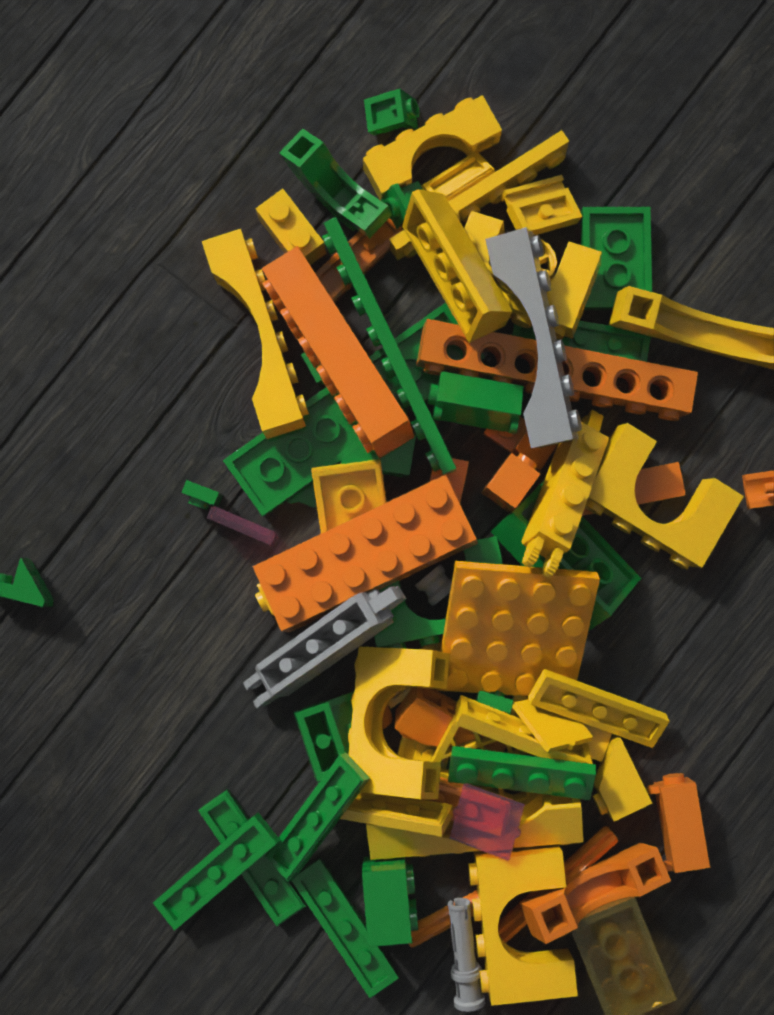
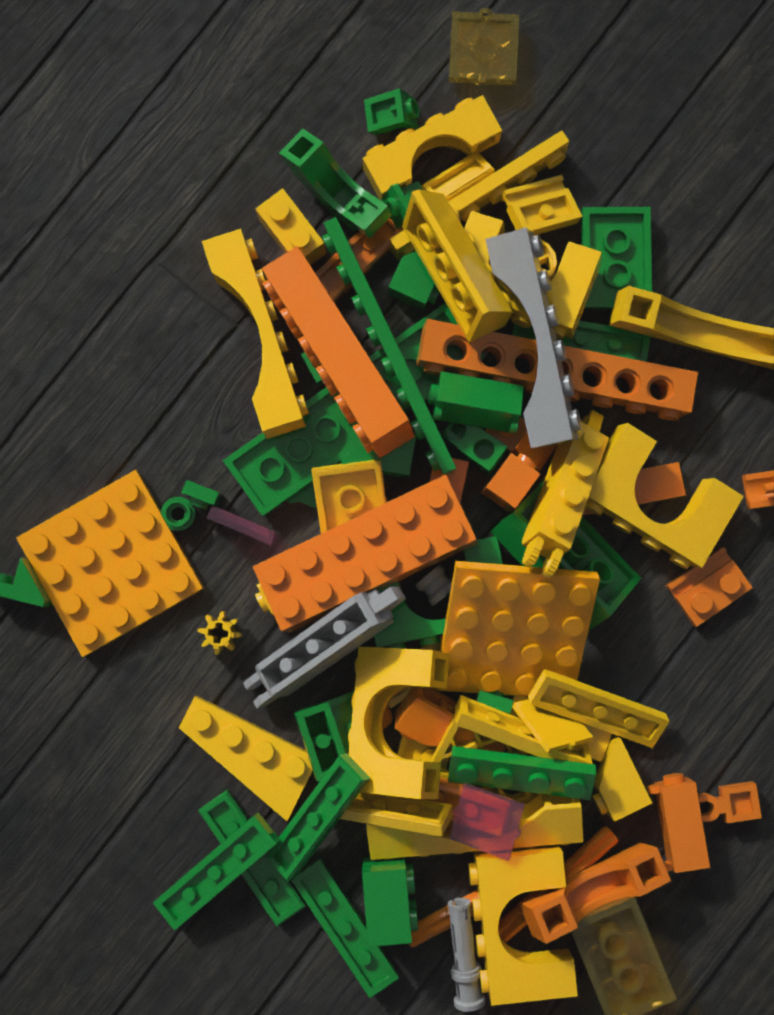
none -> light orange plate [16,470,205,657]
none -> green plate [161,497,196,531]
none -> yellow wing [179,695,312,821]
none -> yellow gear [198,611,243,655]
none -> green slope [388,252,440,312]
none -> green leg [441,422,508,476]
none -> clear yellow plate [448,8,519,86]
none -> orange plate [665,547,753,627]
none -> orange plate [698,781,762,823]

